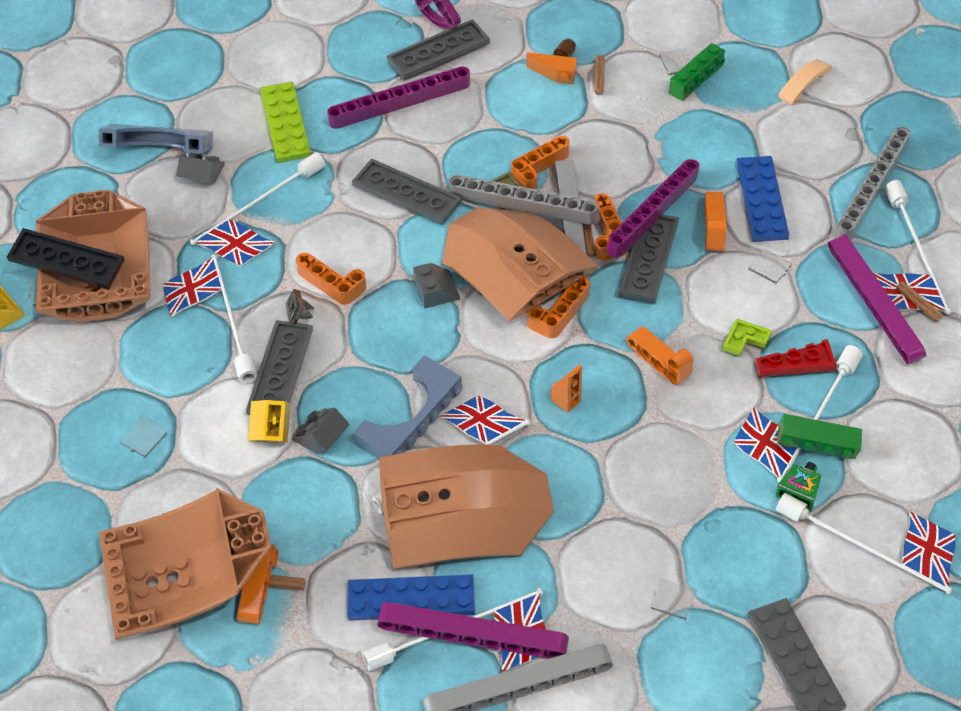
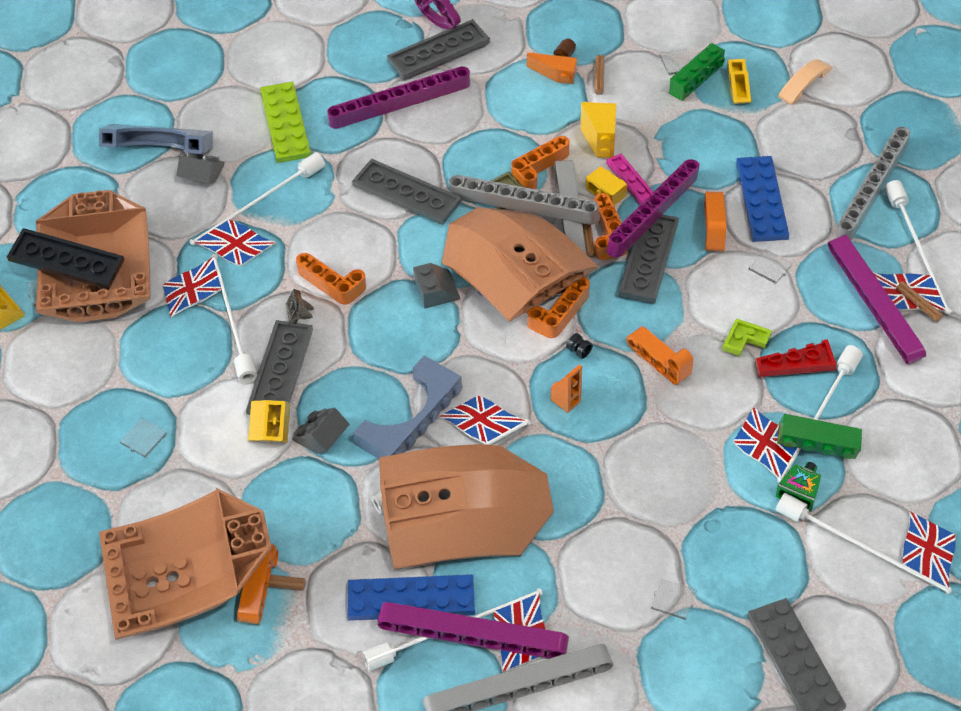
none -> black wheel [566,333,593,359]
none -> yellow slope [580,102,616,158]
none -> yellow brick [586,166,627,205]
none -> dark pink tile [606,153,653,205]
none -> yellow slope [727,59,751,104]

